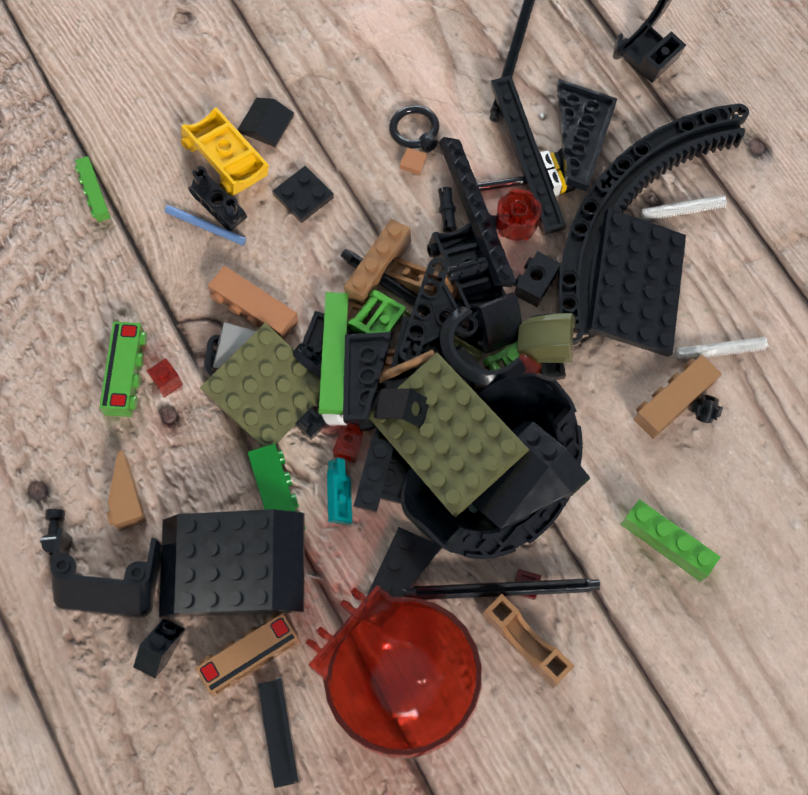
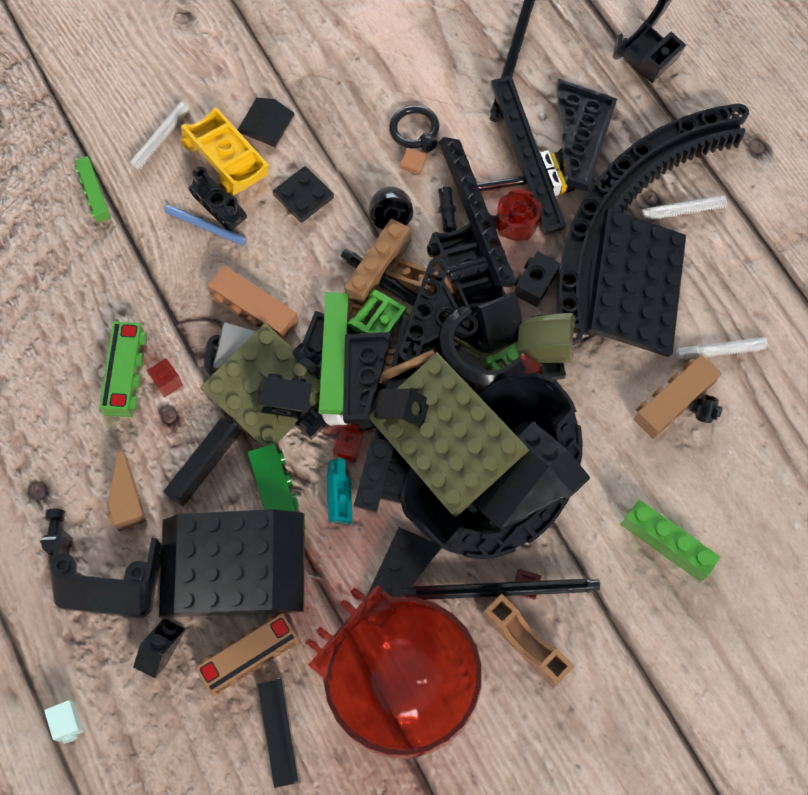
none -> light aqua brick [44,700,84,744]
none -> white axle [130,100,190,171]
none -> black panel [163,418,241,507]
none -> black brick [256,374,312,419]
none -> black cylinder [369,186,414,230]

